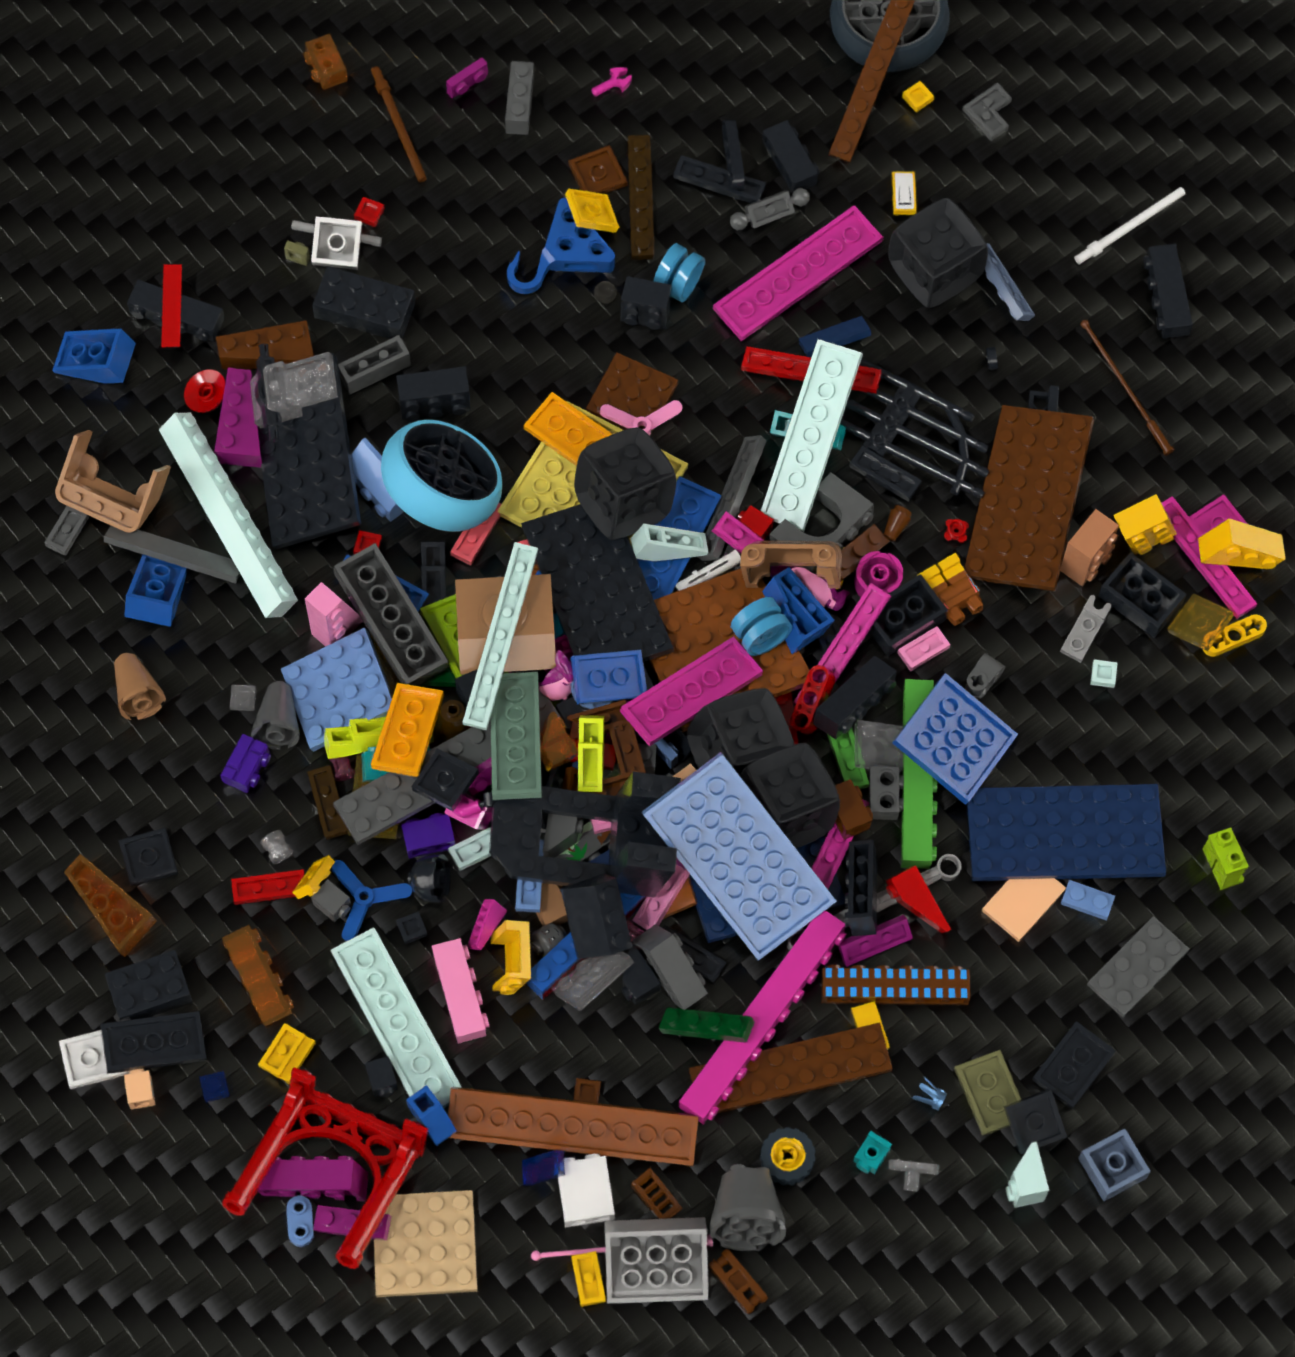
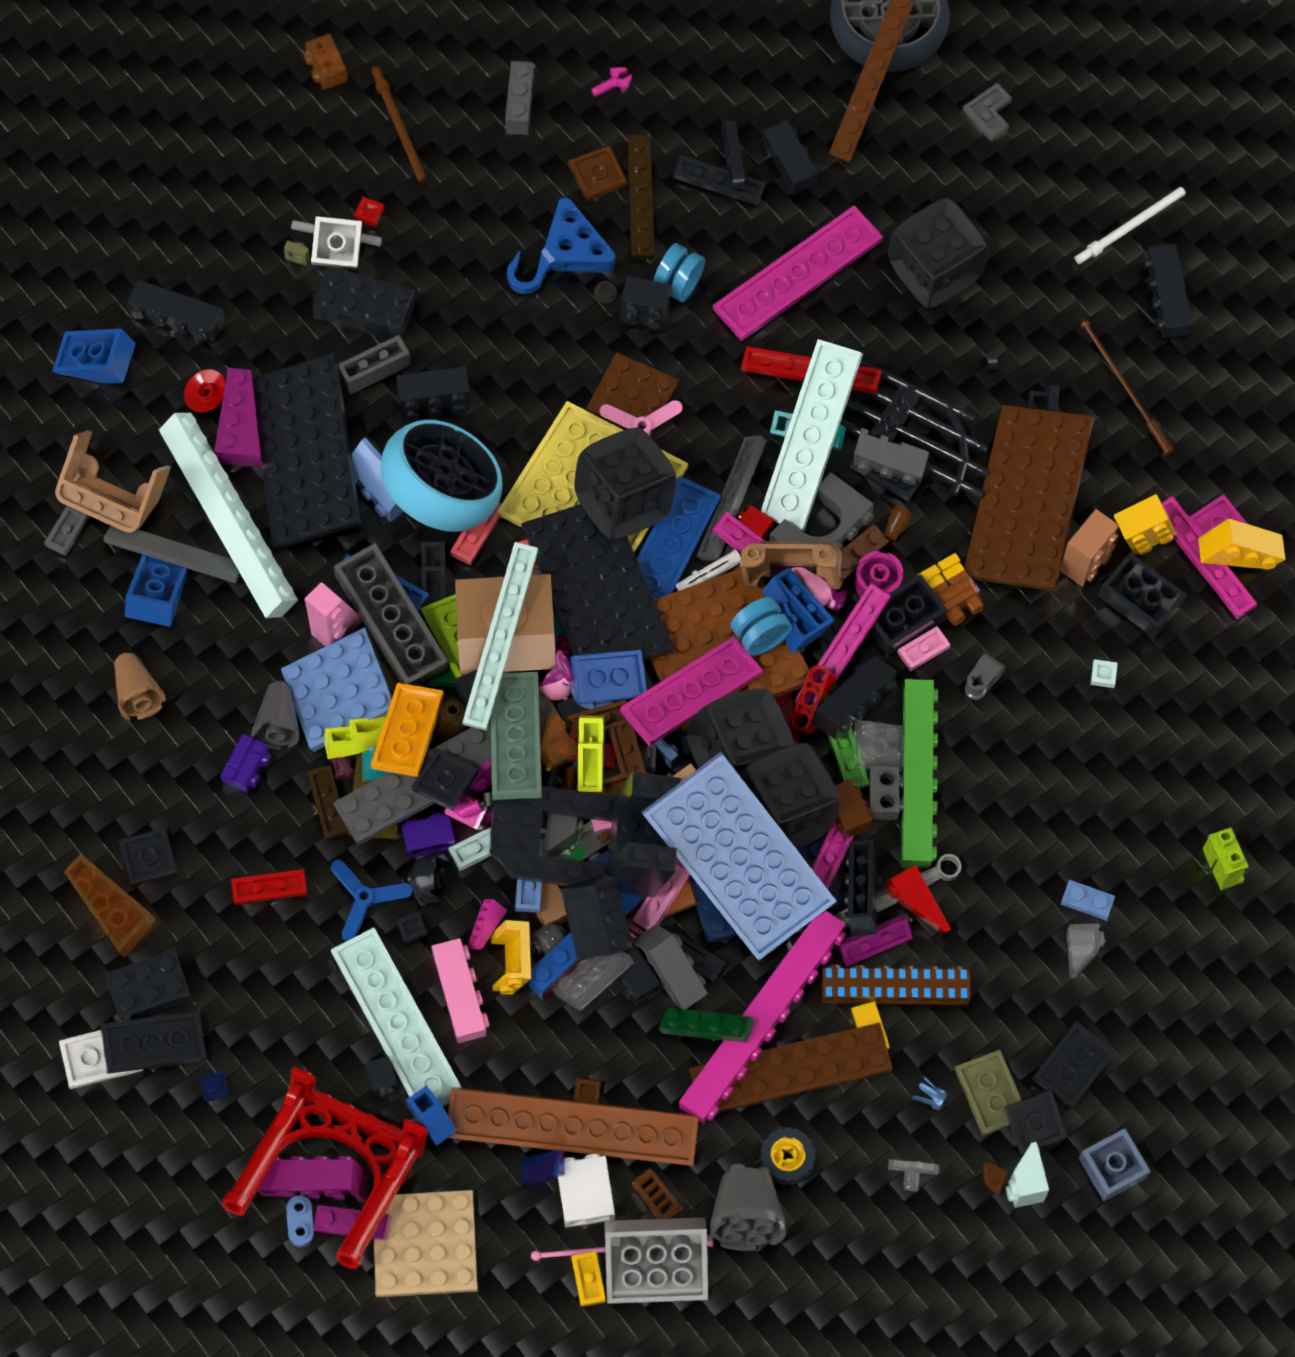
light nougat brick [124,1069,155,1110] -> none
red sticker [161,264,182,347] -> none
reddish brown wedge [216,320,314,370] -> none
clear orange wedge [222,925,294,1028] -> none
clear tile [230,685,256,711] -> none
clear piece [250,343,338,442] -> none
yellow plate [258,1023,315,1084] -> none
clear wheel [260,830,293,864] -> none
yellow plate [292,855,335,899] -> none
dark grey brick [311,879,351,922] -> none
red plate [353,530,382,555] -> none
magenta plate [446,57,488,98] -> none
light orange plate [524,392,613,466] -> none
yellow tile [565,188,619,233] -> none
light aqua slope [630,523,709,561] -> none
reddish brown plate [707,1249,768,1315] -> none
dark grey plate [730,188,810,230] -> none
dark blue tile [799,316,871,357] -> none
teal brick [854,1131,892,1174] -> none
white slope [892,172,916,215] -> none
plate [892,673,1018,804] -> none
yellow plate [902,81,934,112] -> none
red plate [944,519,969,543] -> none
dark blue plate [967,784,1166,881] -> none
light nougat tile [982,878,1066,942] -> none
sand blue plate [985,243,1035,321] -> none
light grey plate [1060,595,1112,663] -> none
dark grey plate [1087,916,1189,1018] -> none
clear yellow tile [1167,593,1234,651] -> none
yellow beam [1202,615,1267,657] -> none
none -> dark grey wedge [853,428,929,485]
none -> reddish brown tile [983,1162,1008,1195]
none -> clear slope [1067,924,1104,978]

